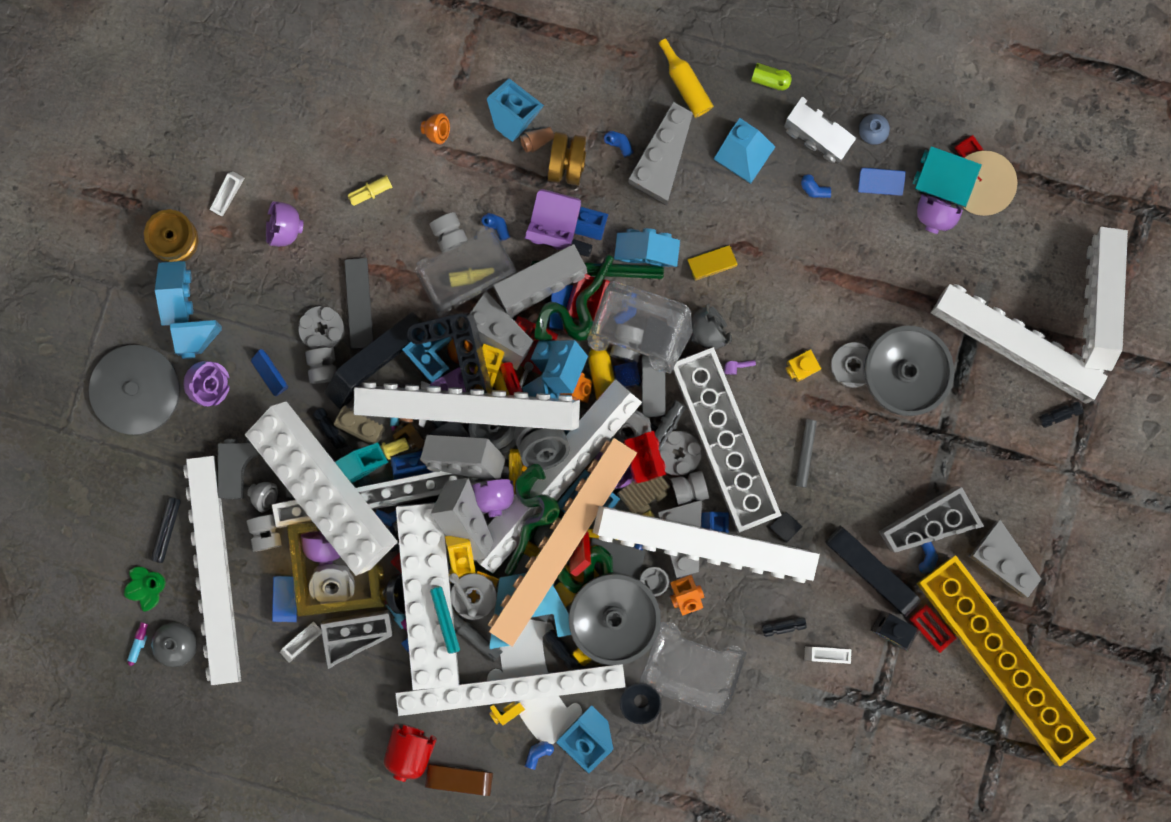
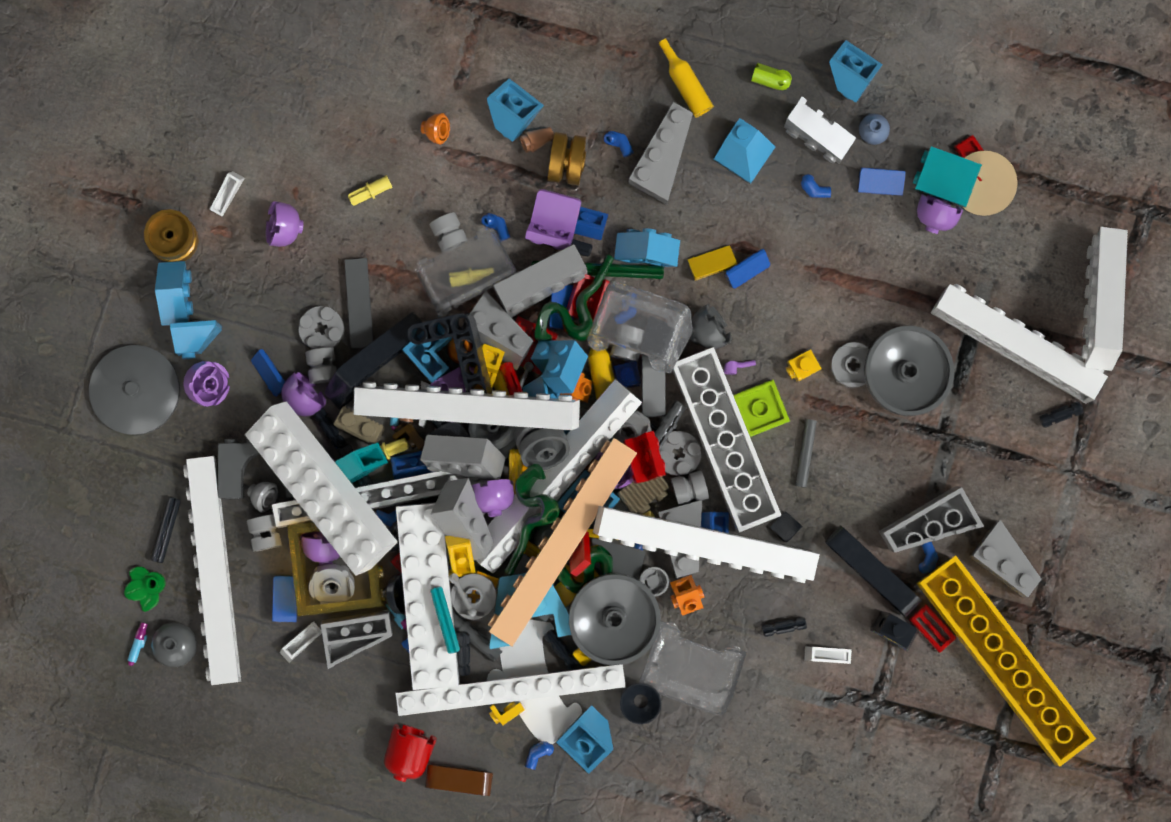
none -> medium lavender cylinder [281,372,326,417]
none -> black axle [457,632,470,676]
none -> blue slope [725,249,770,289]
none -> lime tile [733,380,790,437]
none -> dark azure slope [829,40,883,102]

